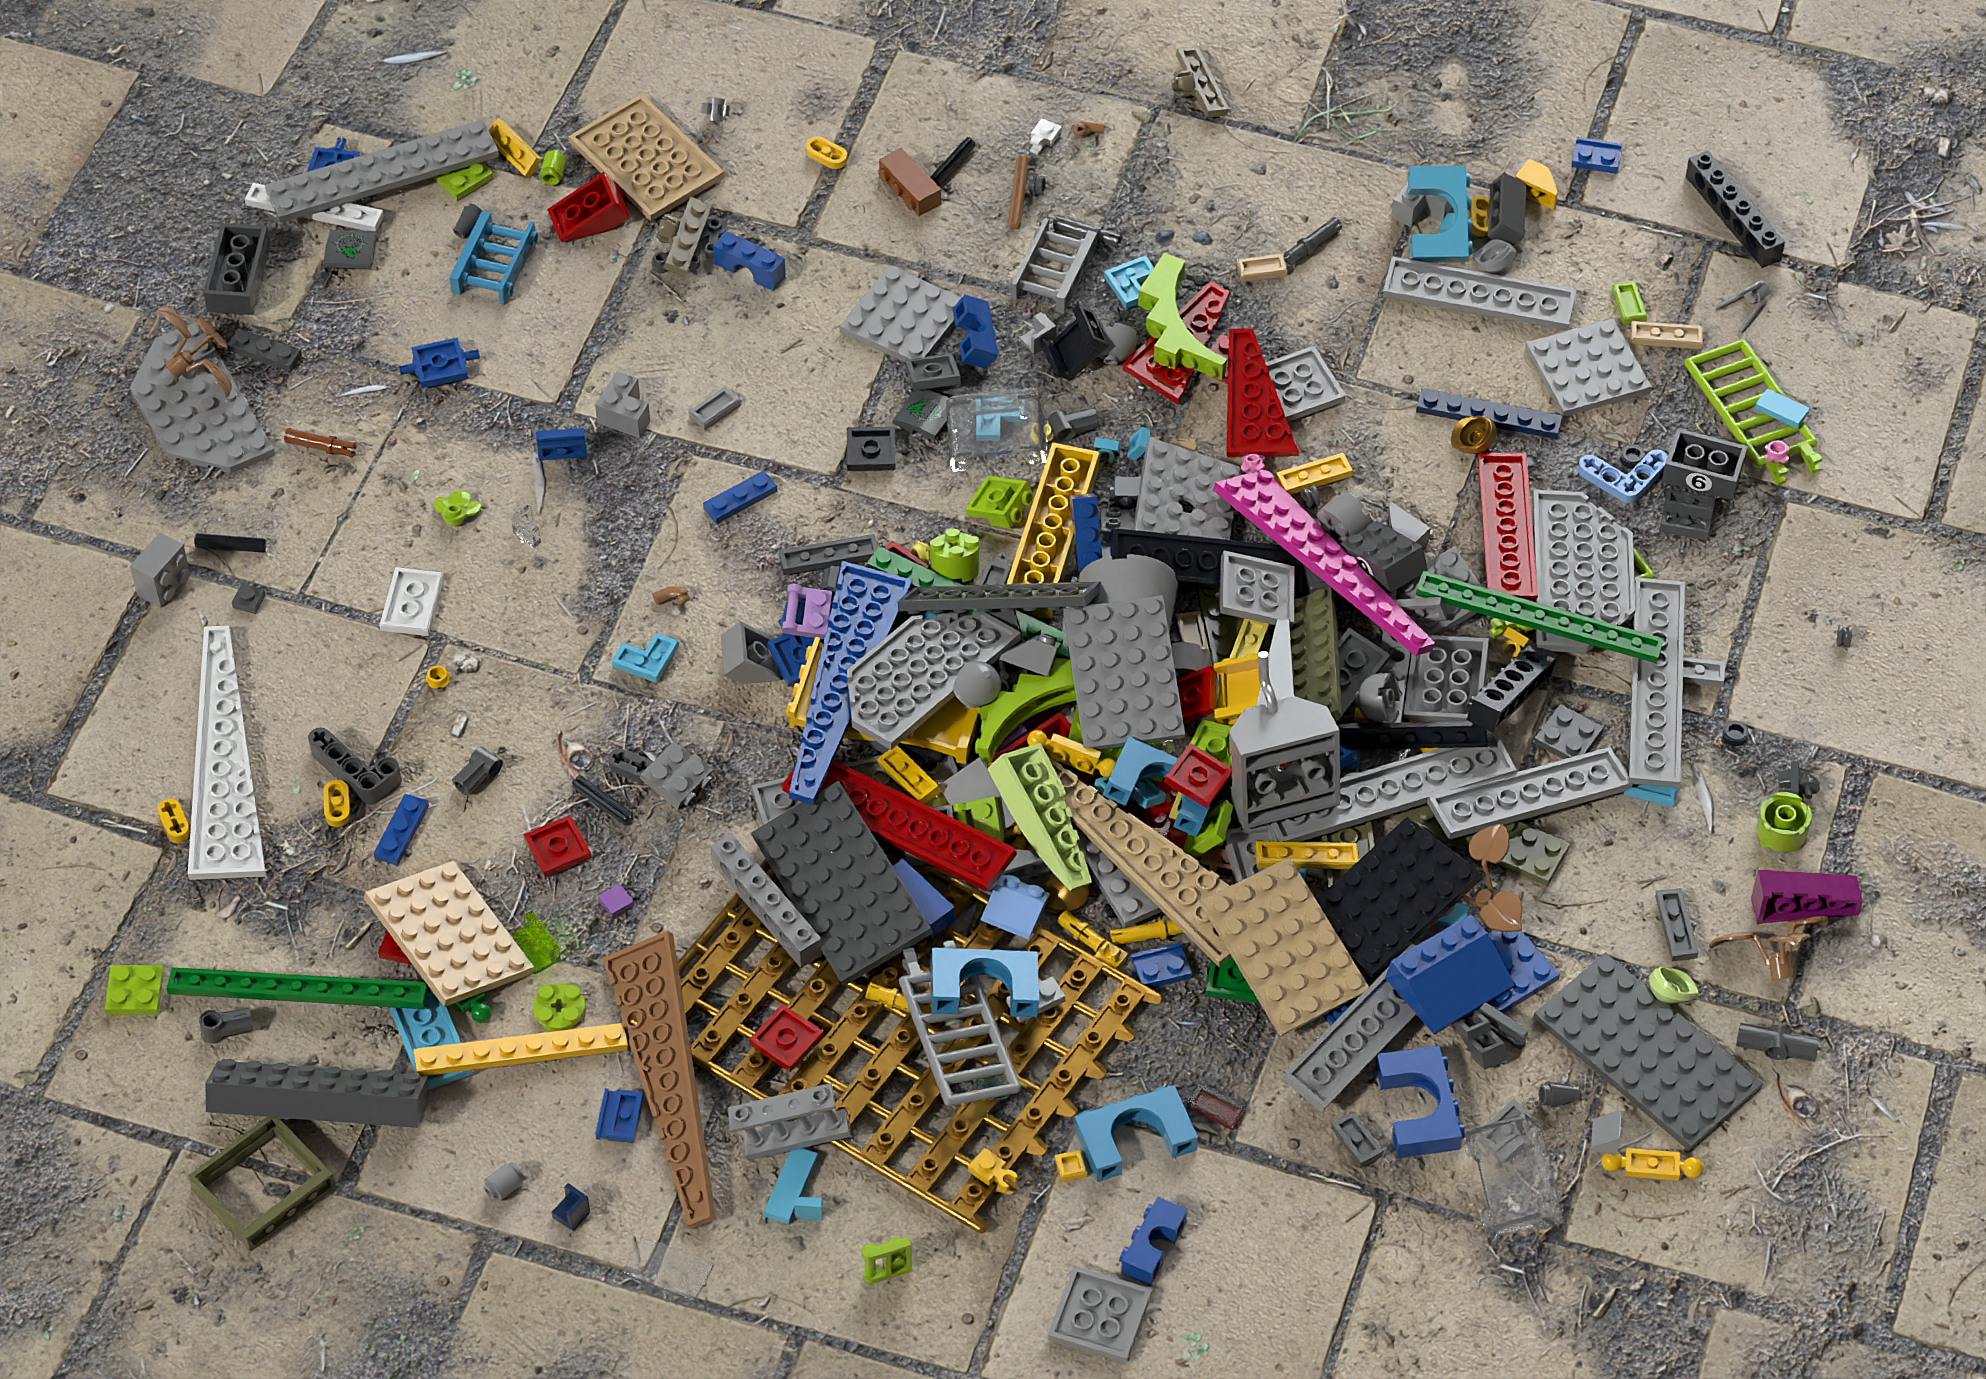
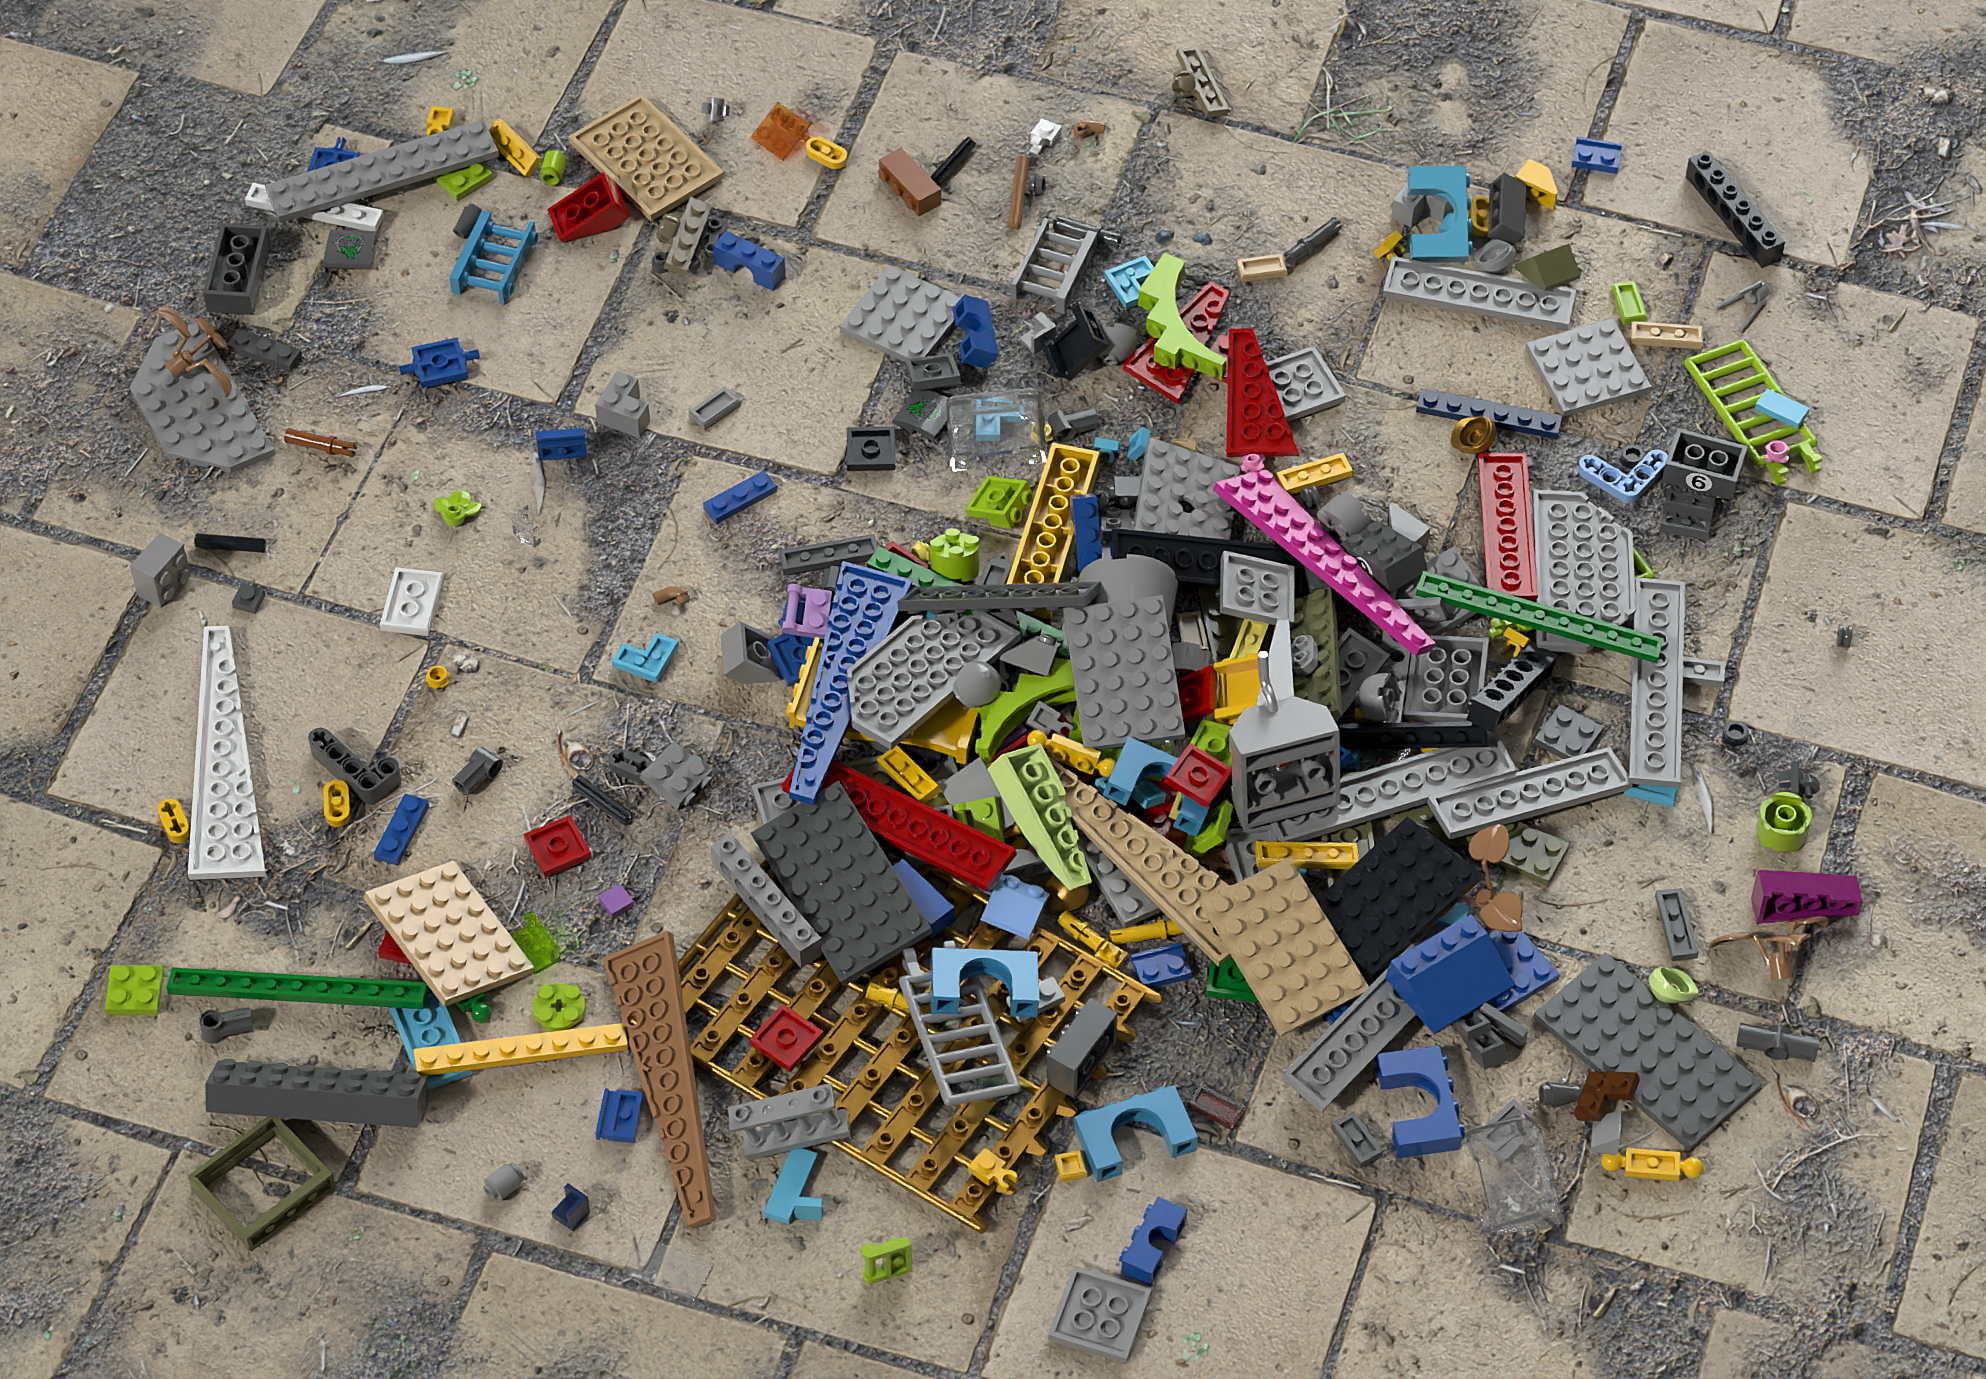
none -> yellow plate [426,106,455,136]
none -> clear orange hinge [750,102,811,161]
none -> light grey plate [1025,701,1073,738]
none -> brick [1046,998,1117,1098]
none -> dark grey plate [1096,493,1111,514]
none -> light grey plate [1291,635,1318,676]
none -> yellow tile [1373,230,1405,261]
none -> olive slope [1514,244,1581,291]
none -> reddish brown plate [1574,1071,1640,1121]

